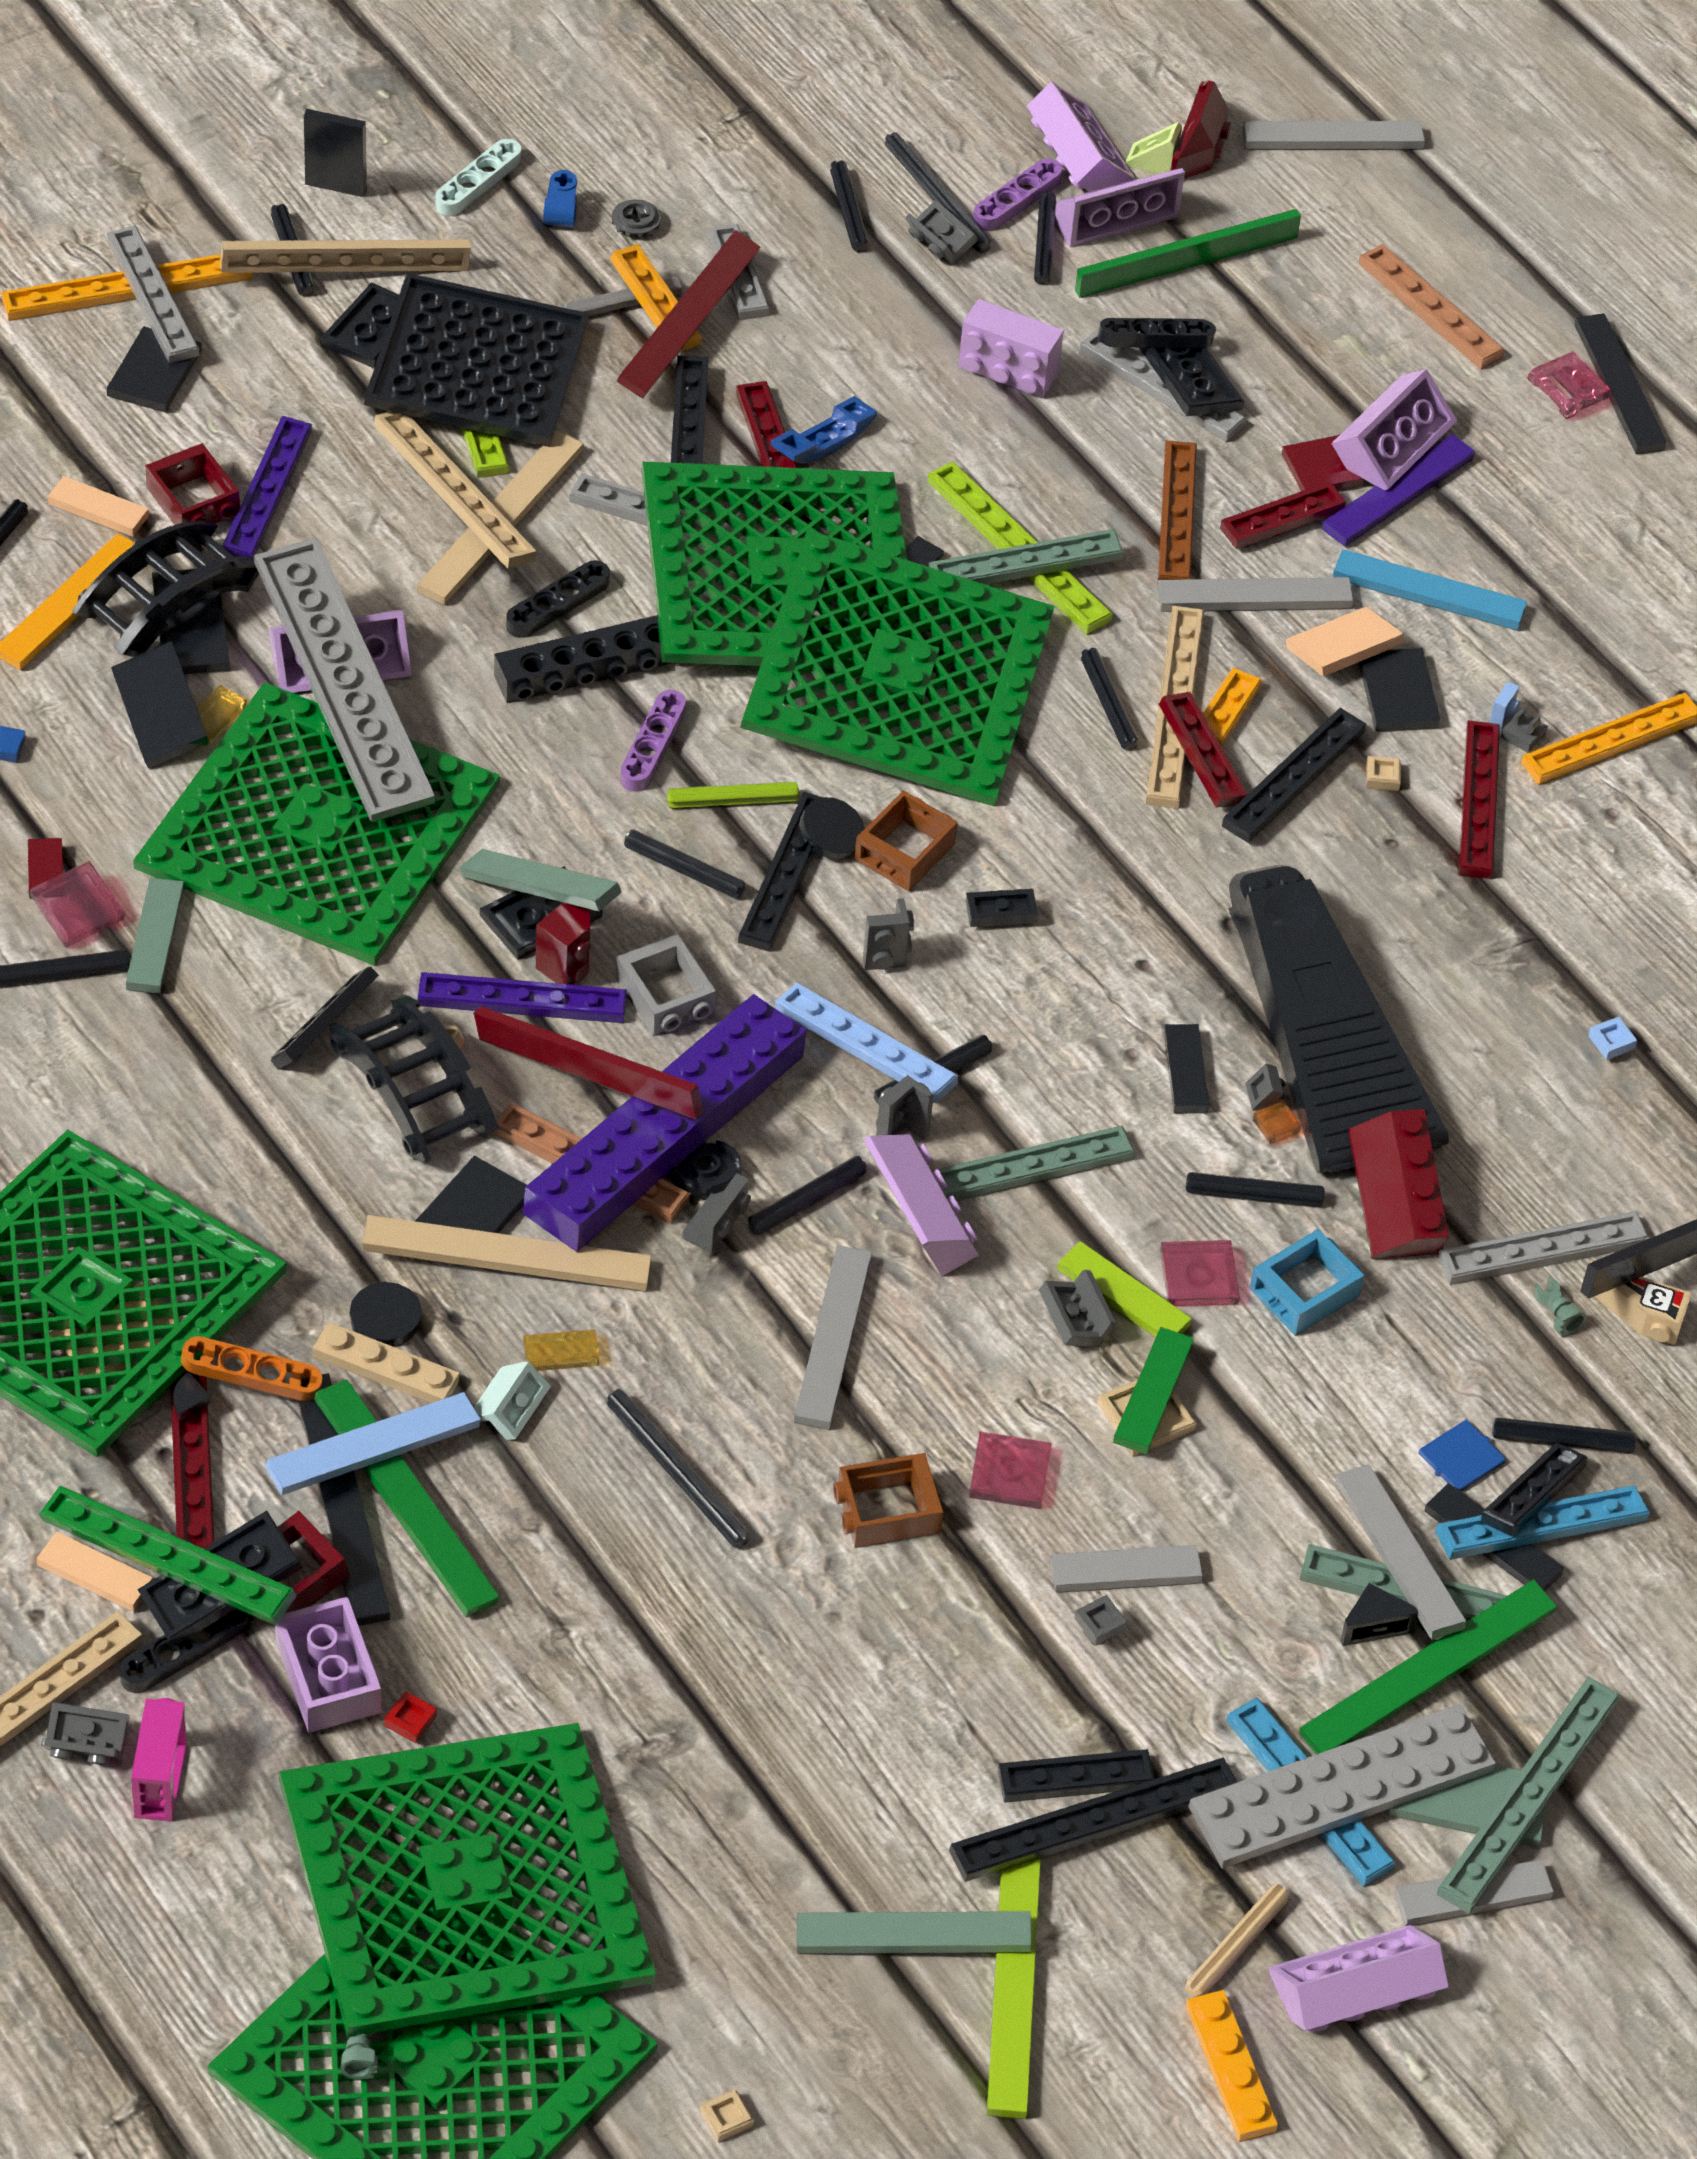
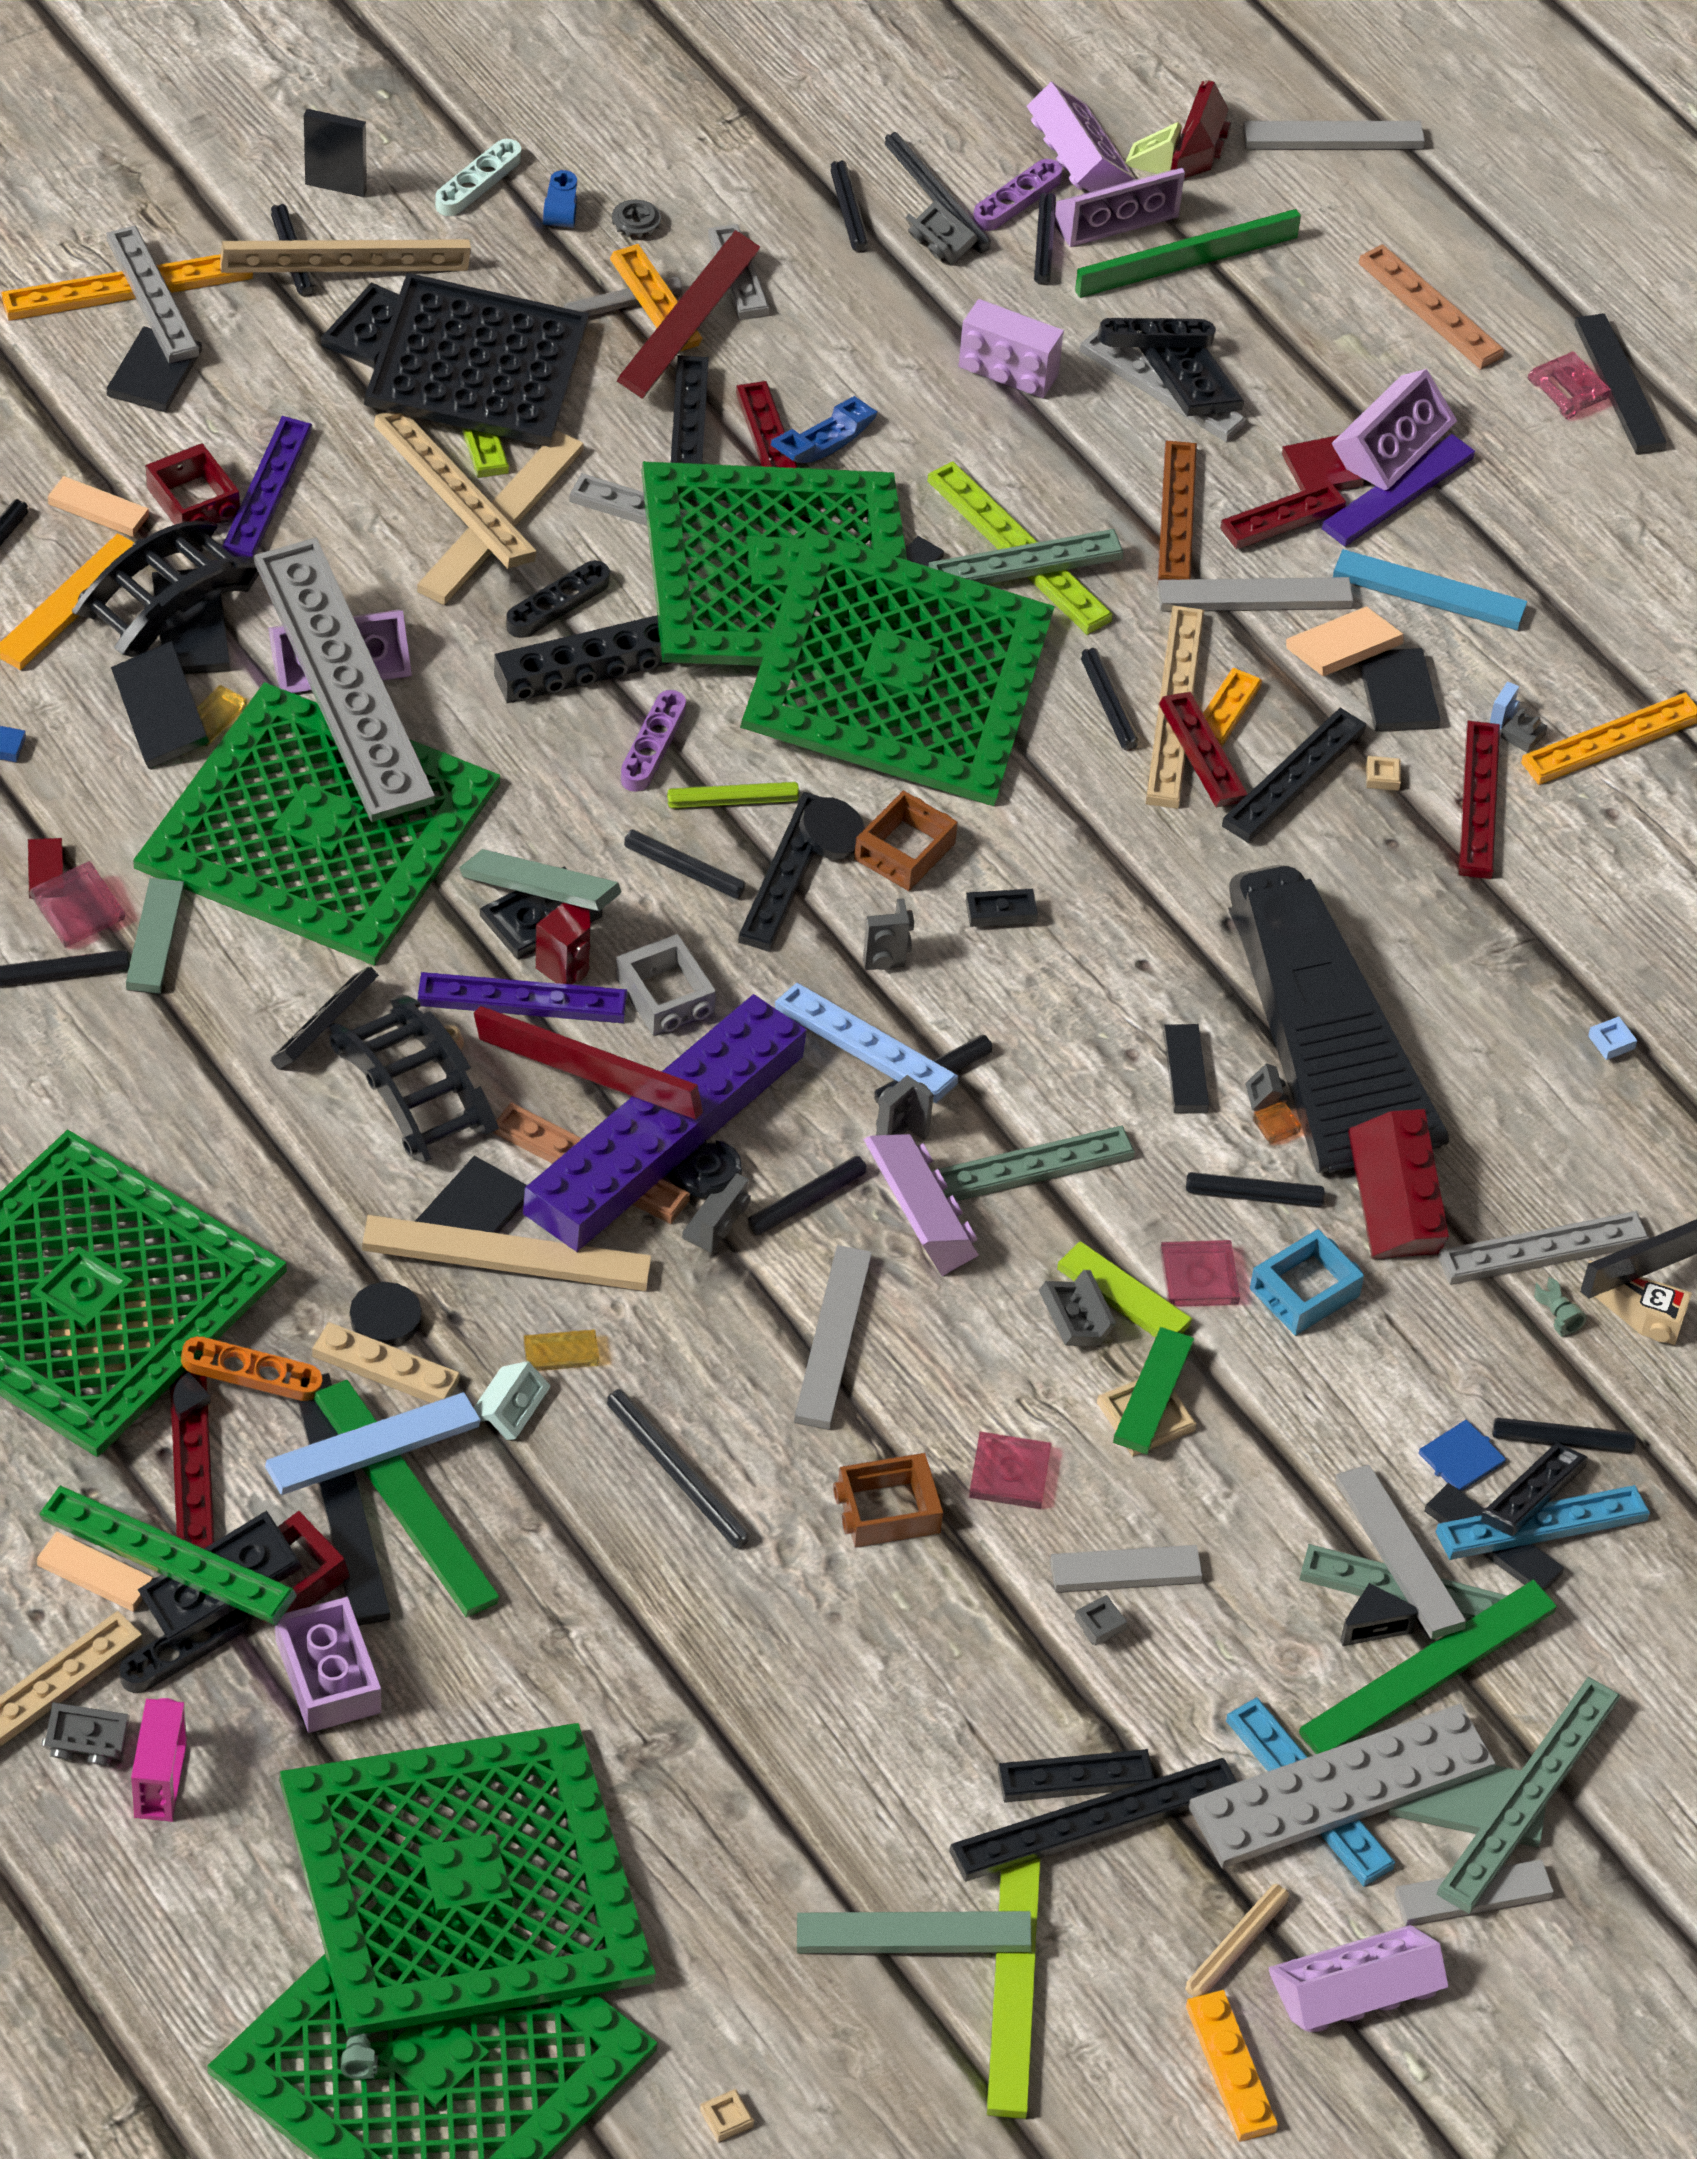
red plate [384,1691,437,1743] -> none

